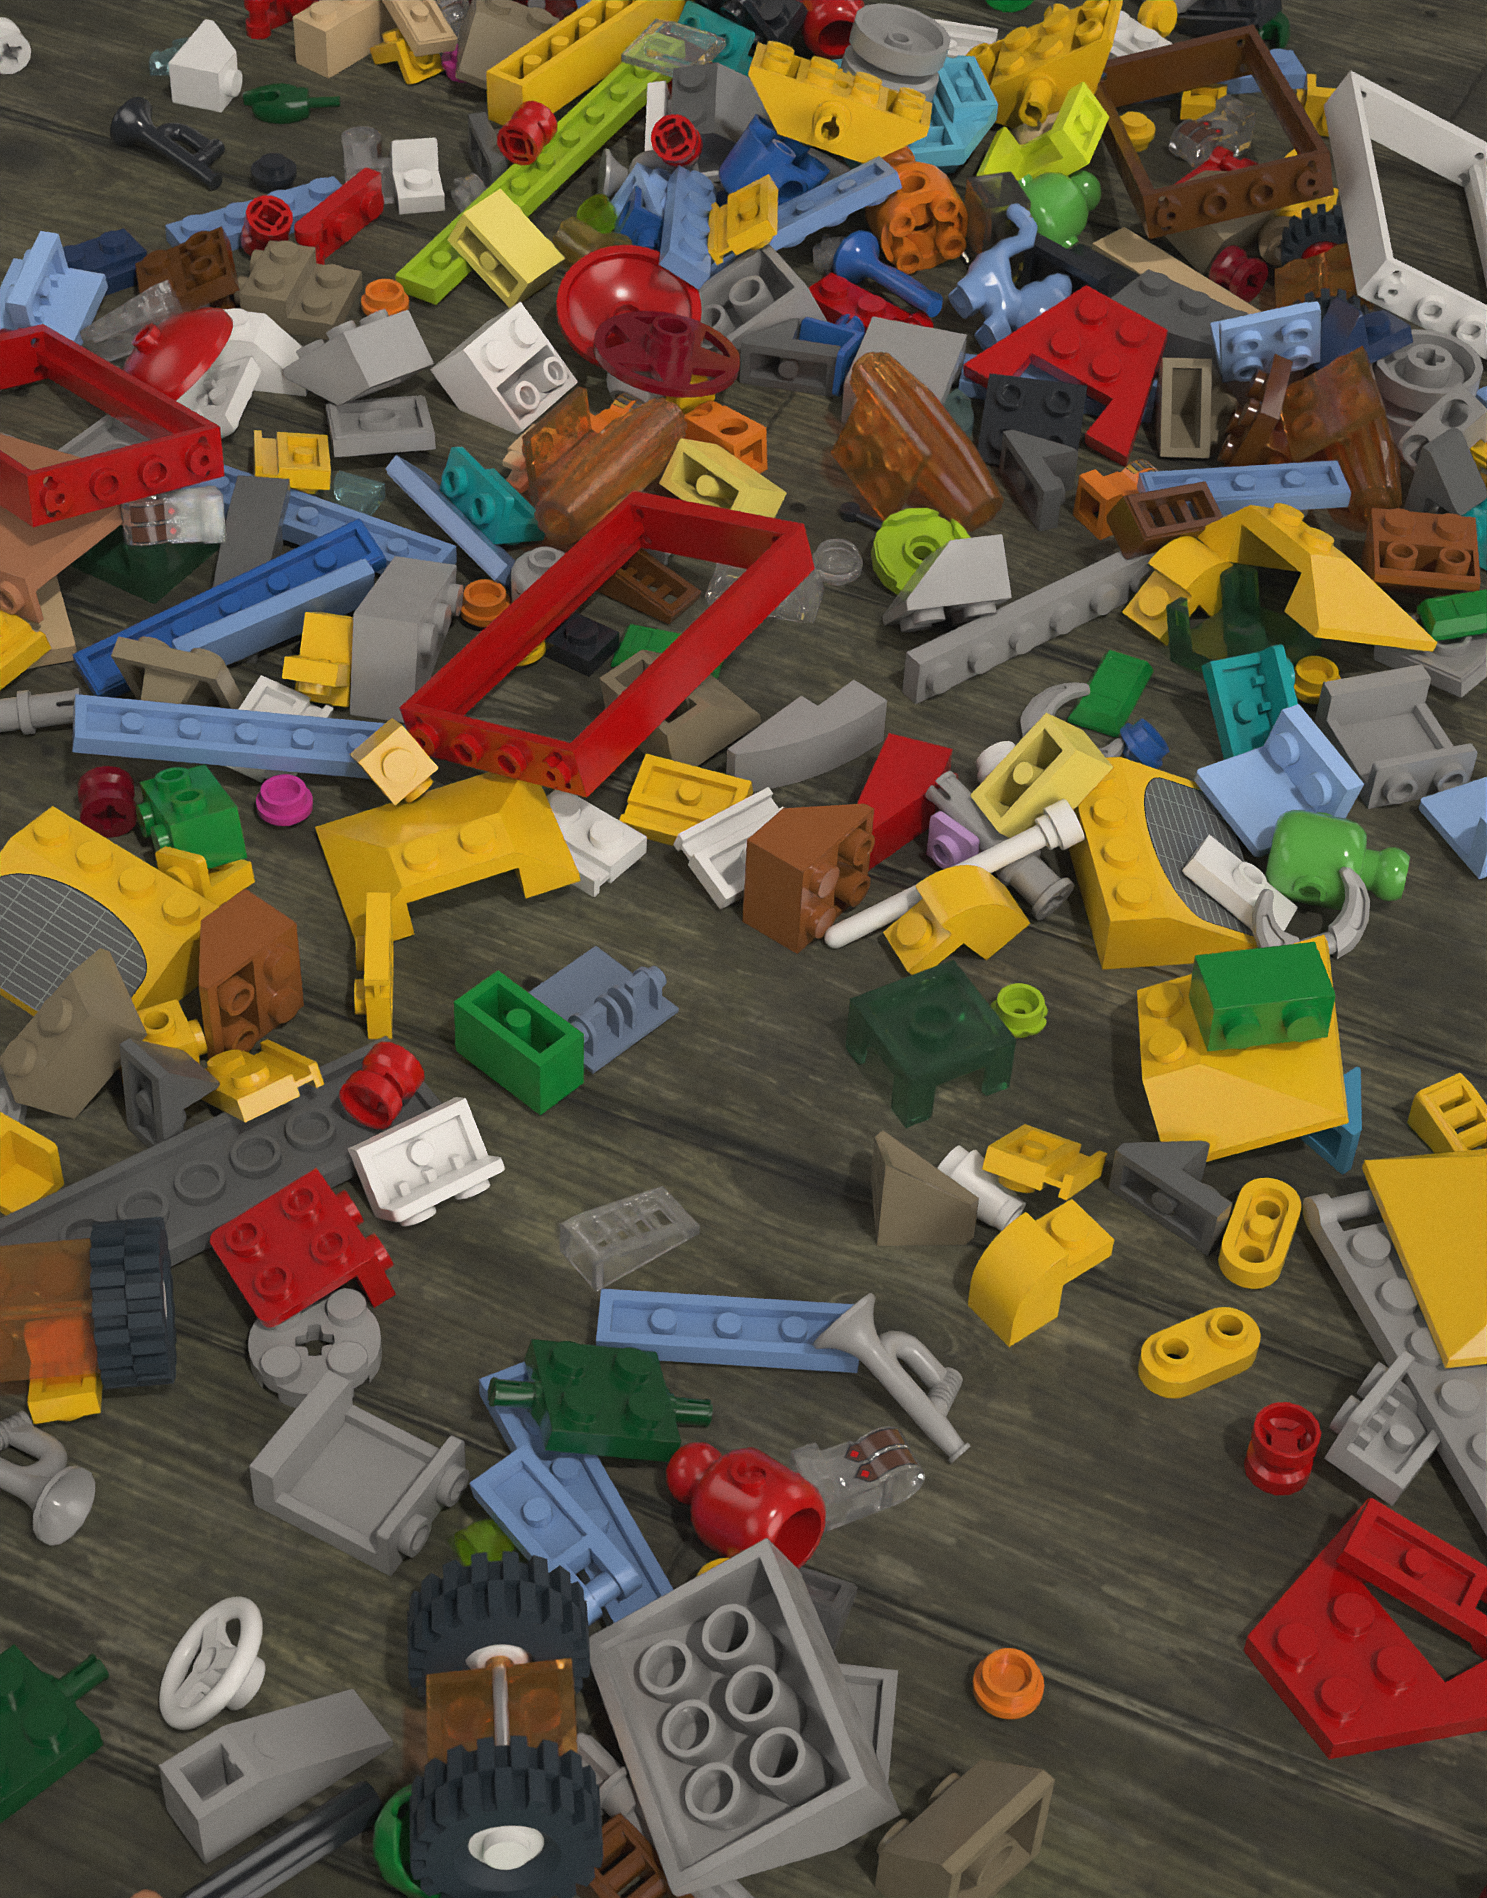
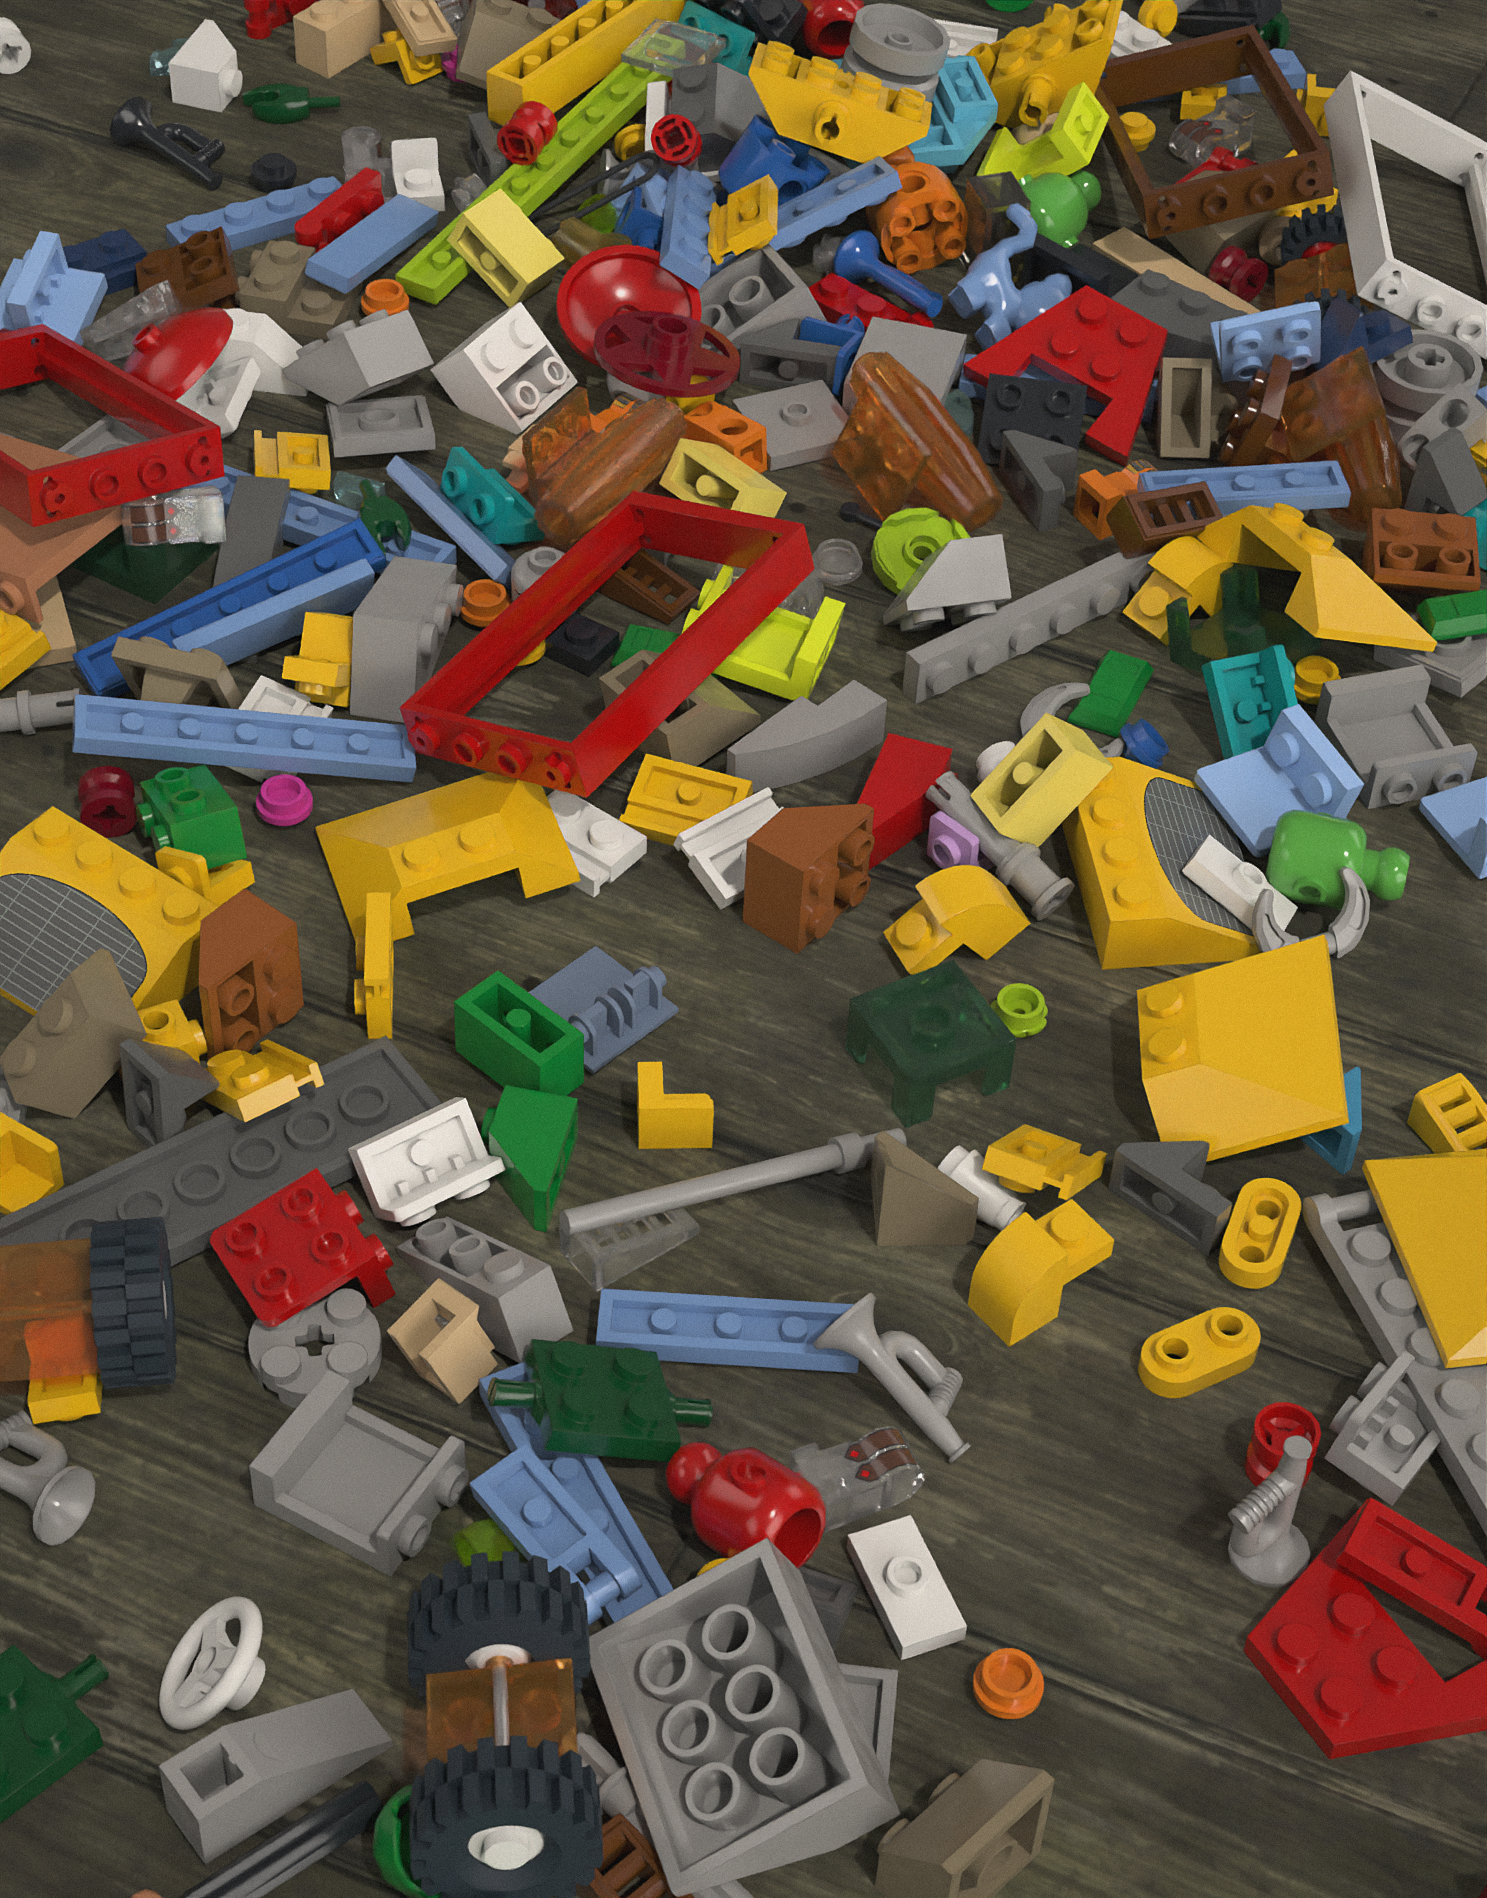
red wheel [240,195,293,256] -> none
red wheel [339,1041,425,1129] -> none
yellow brick [349,718,438,805] -> none
white piece [824,799,1085,949] -> none
green brick [1189,942,1336,1052] -> none
none -> medium blue tile [305,194,439,294]
none -> dark green hand [358,479,412,557]
none -> tan window [387,1278,498,1405]
none -> light grey slope [396,1216,573,1363]
none -> green slope [481,1085,578,1233]
none -> black piece [527,152,661,237]
none -> light grey bar [559,1128,907,1236]
none -> yellow plate [613,124,646,161]
none -> yellow panel [637,1062,714,1149]
none -> neon yellow panel [682,565,845,701]
none -> light grey plate [732,380,861,471]
none -> white plate [847,1515,967,1660]
none -> light grey piece [1228,1436,1312,1588]

